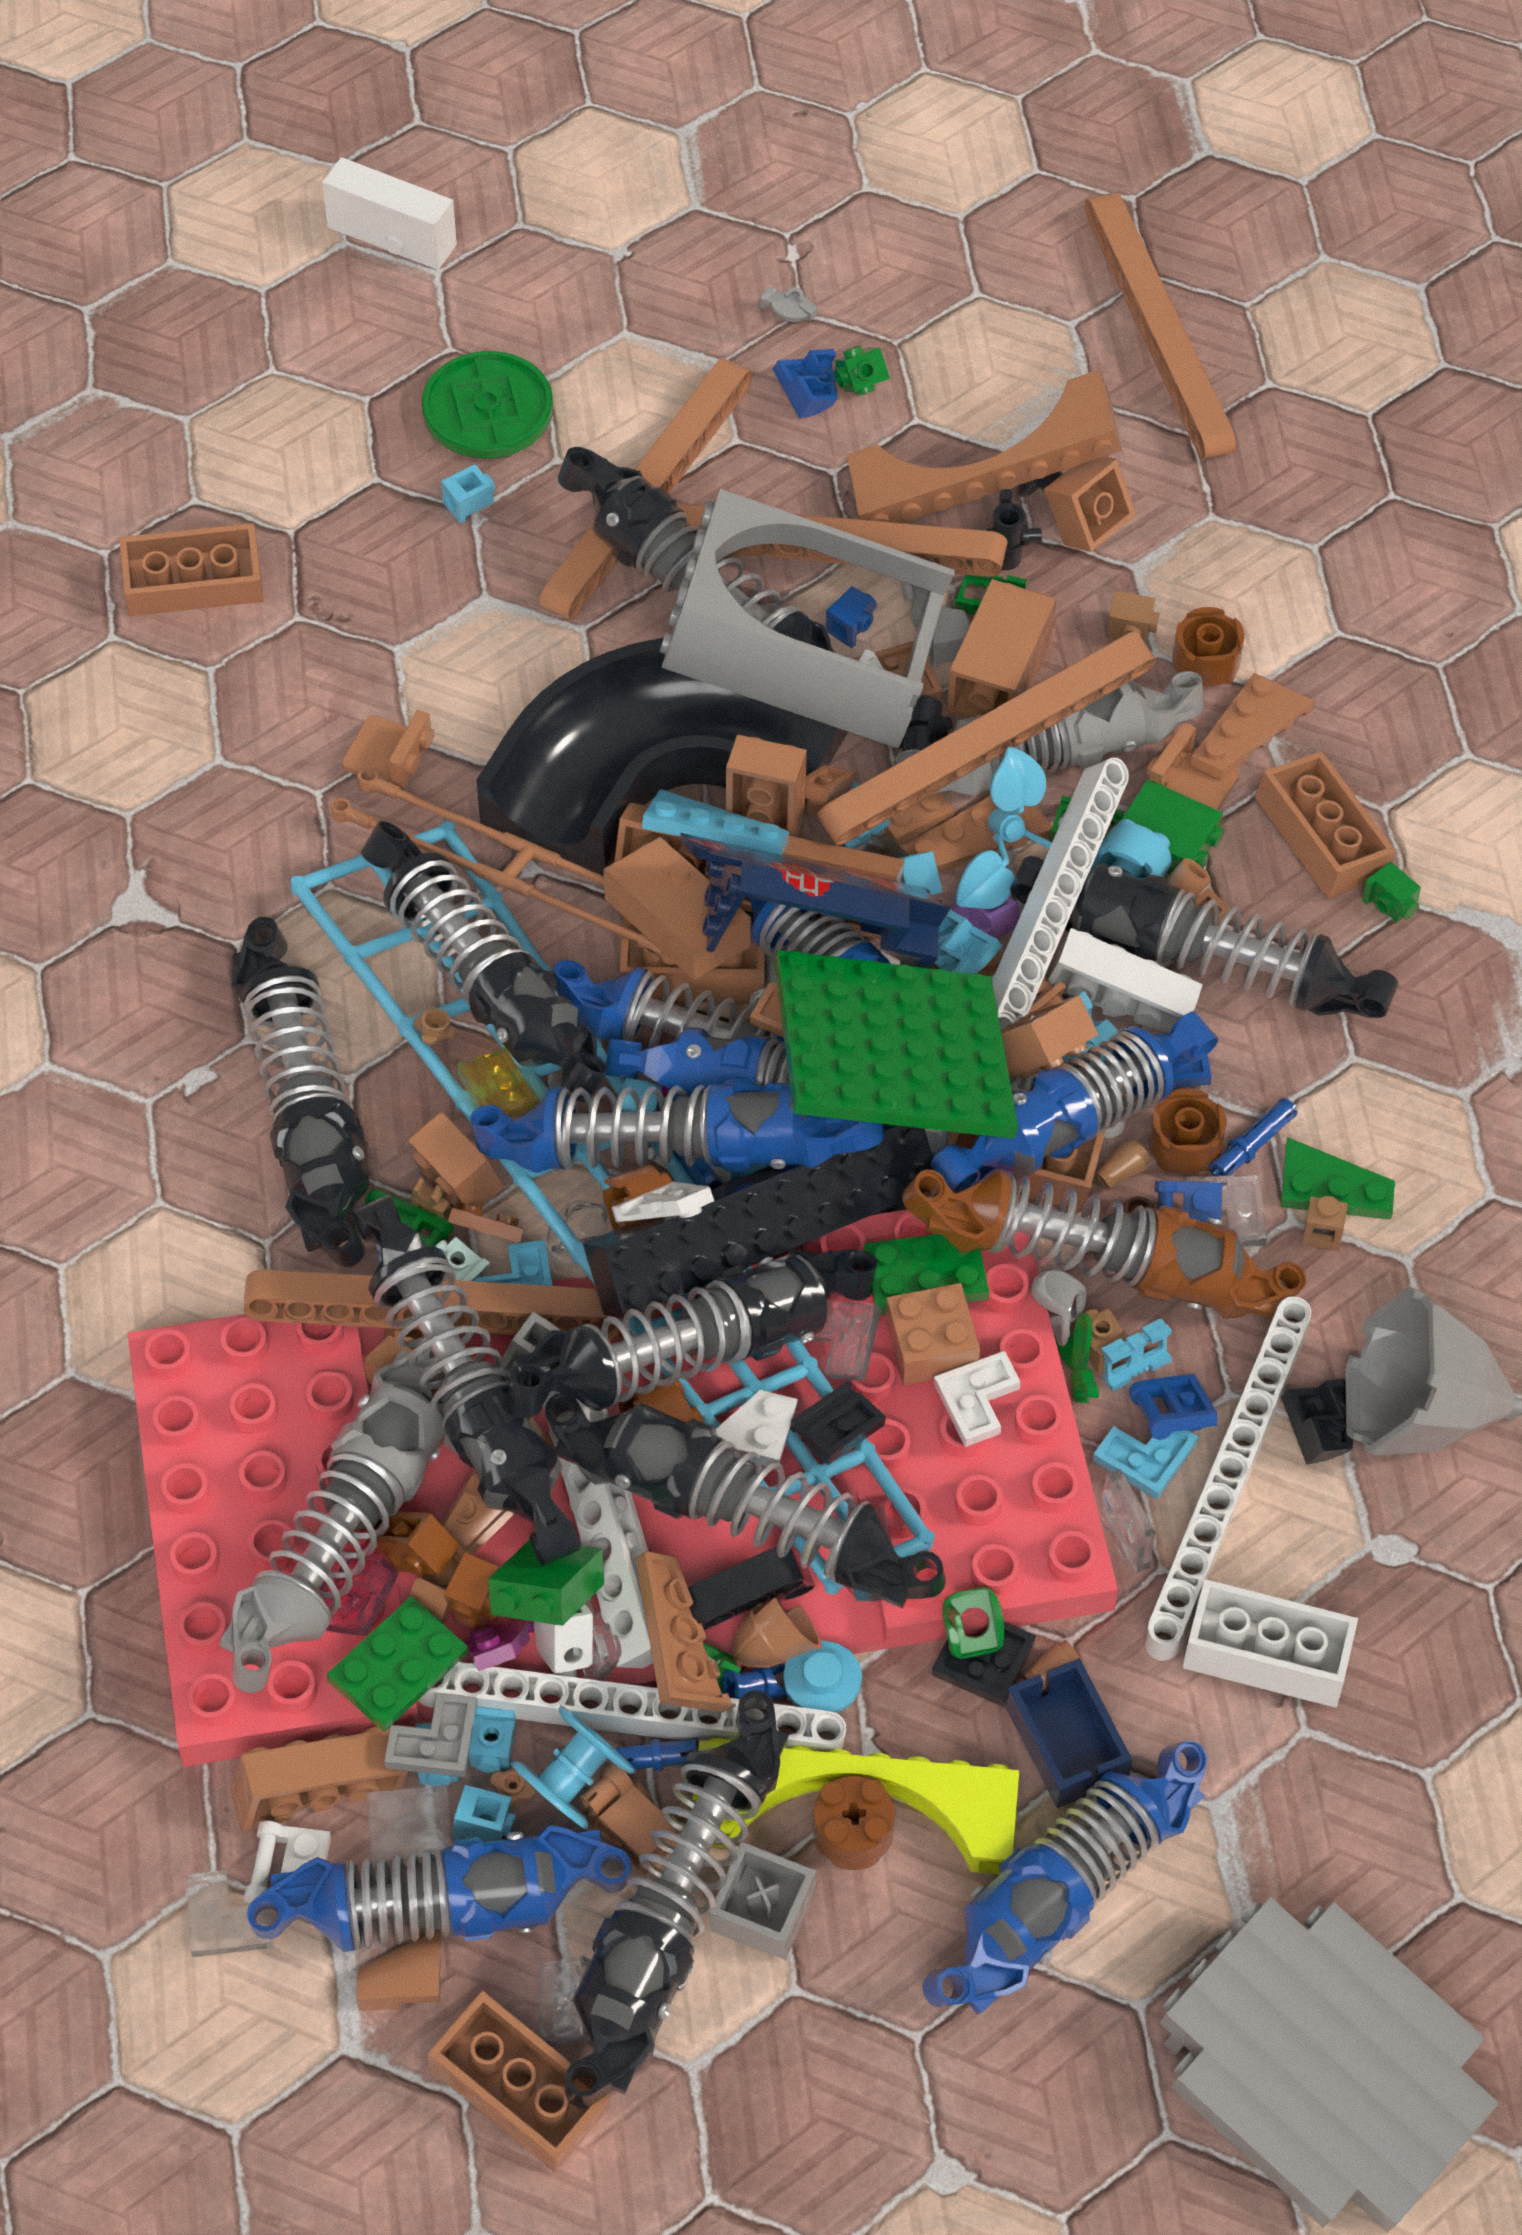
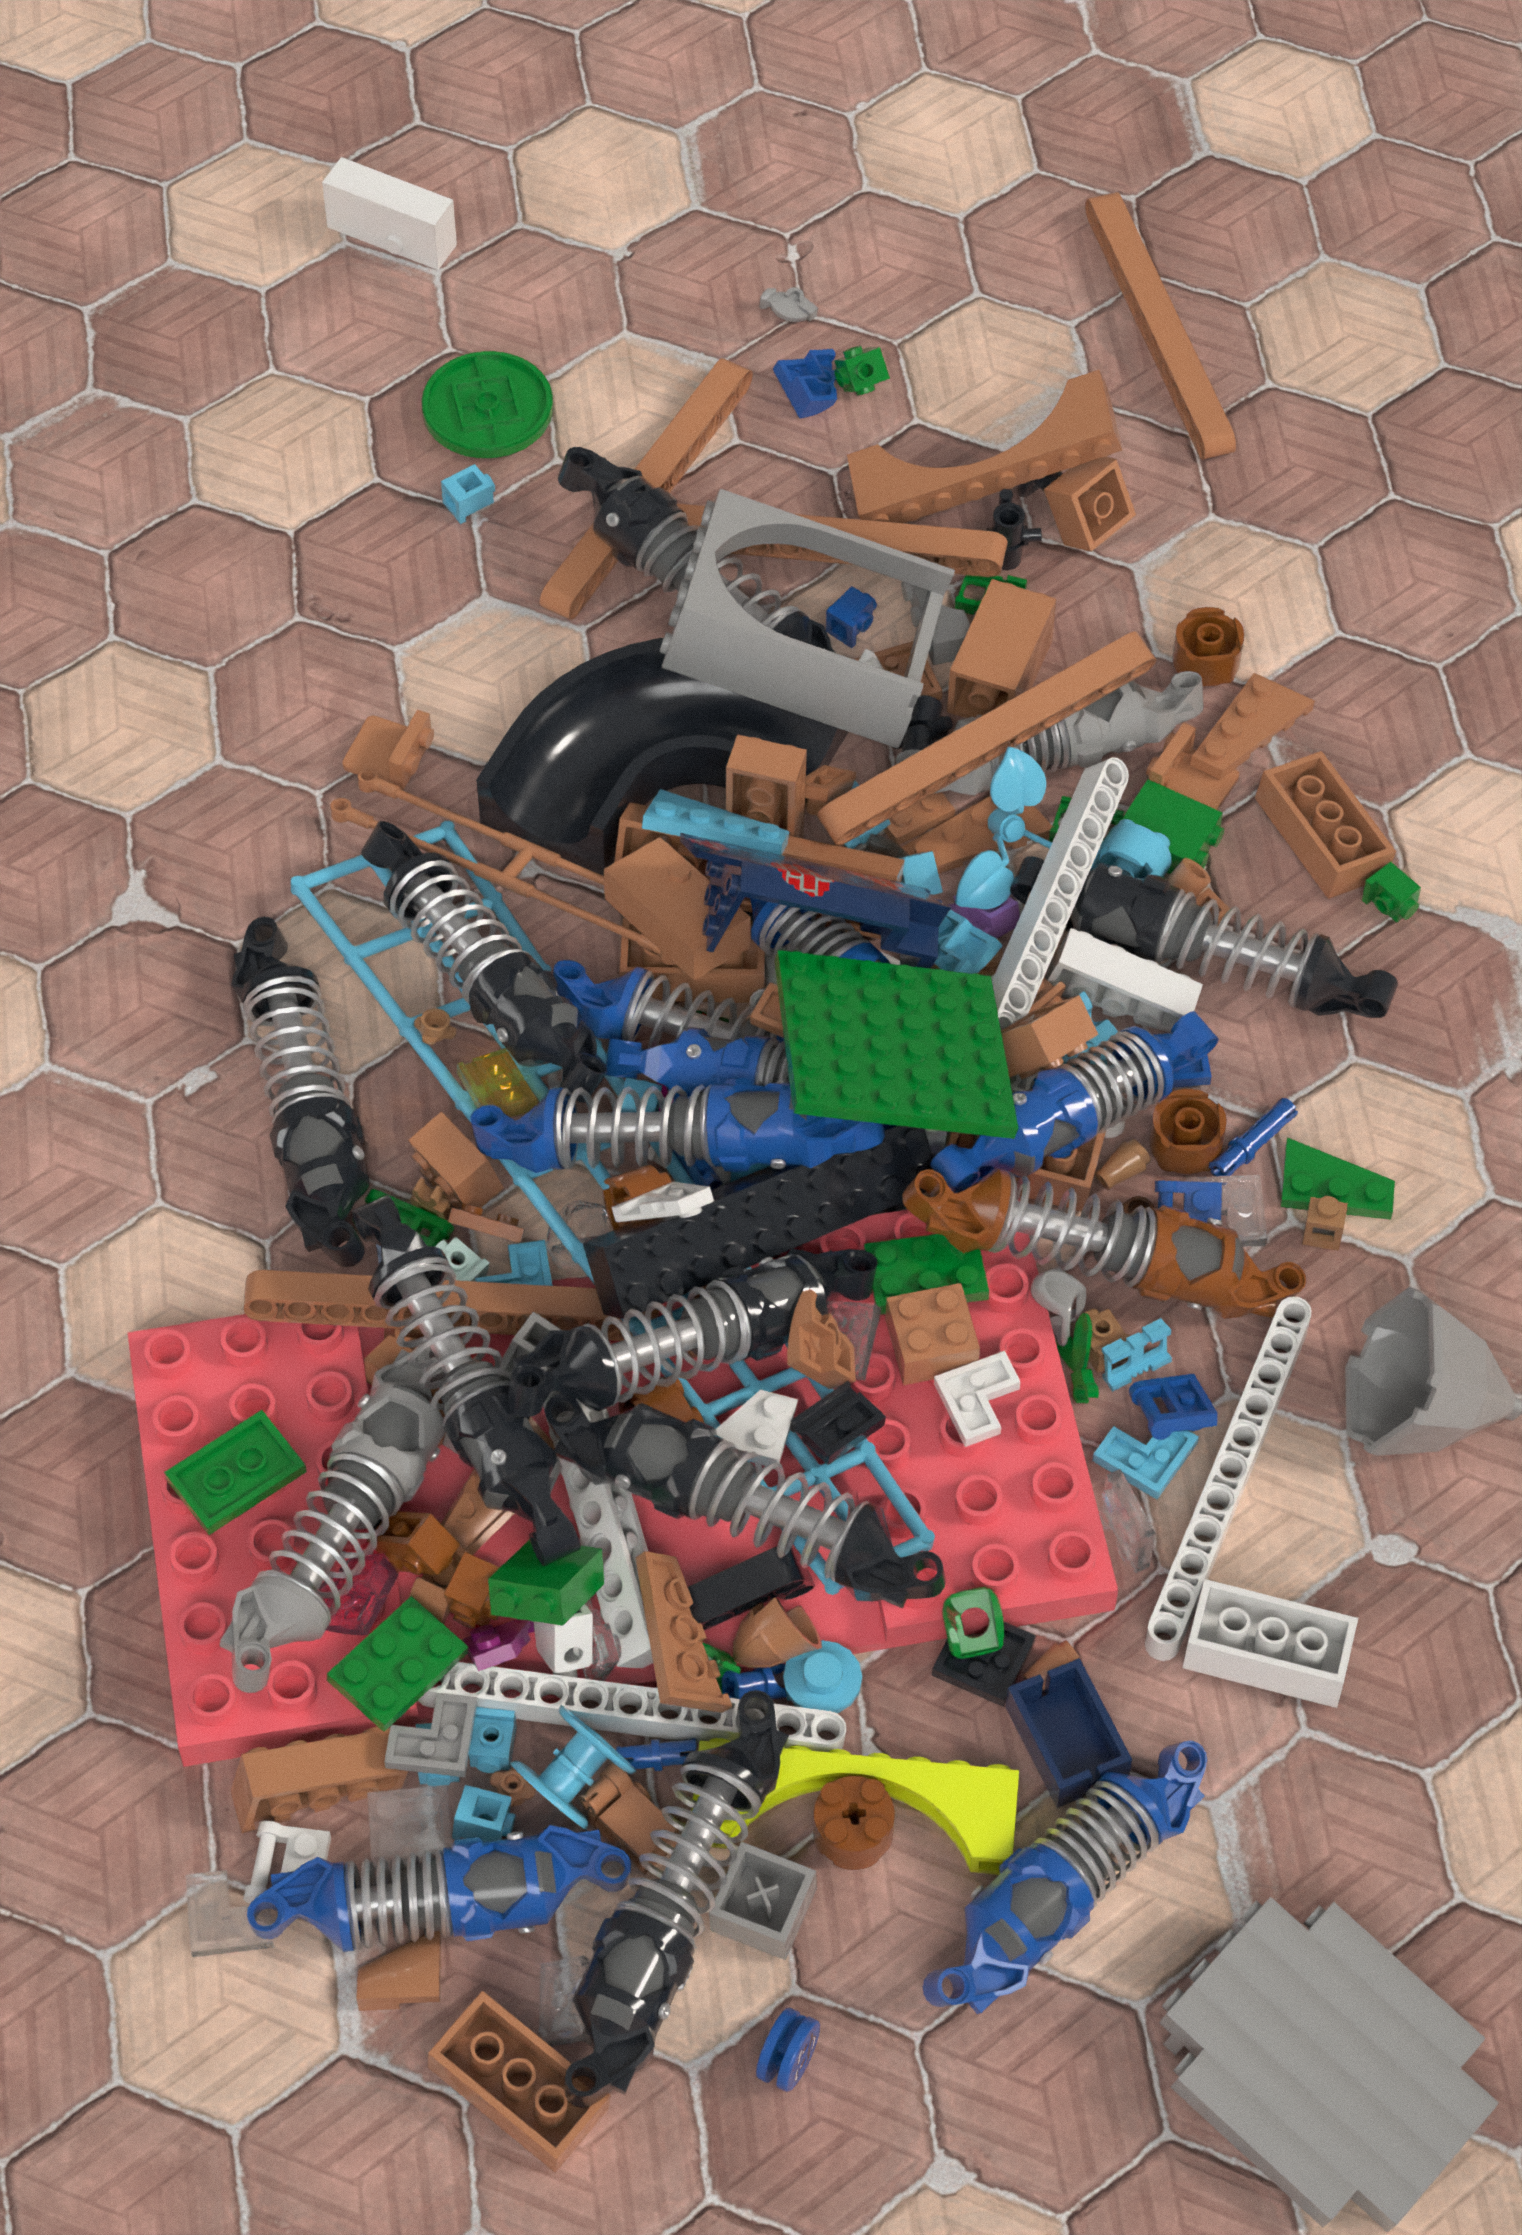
nougat brick [119,523,264,616] -> none
medium nougat brick [1107,591,1160,645] -> none
black slope [1281,1379,1353,1465] -> none
none -> green plate [164,1410,307,1535]
none -> blue head [756,2007,820,2092]
none -> nougat slope [787,1289,856,1389]

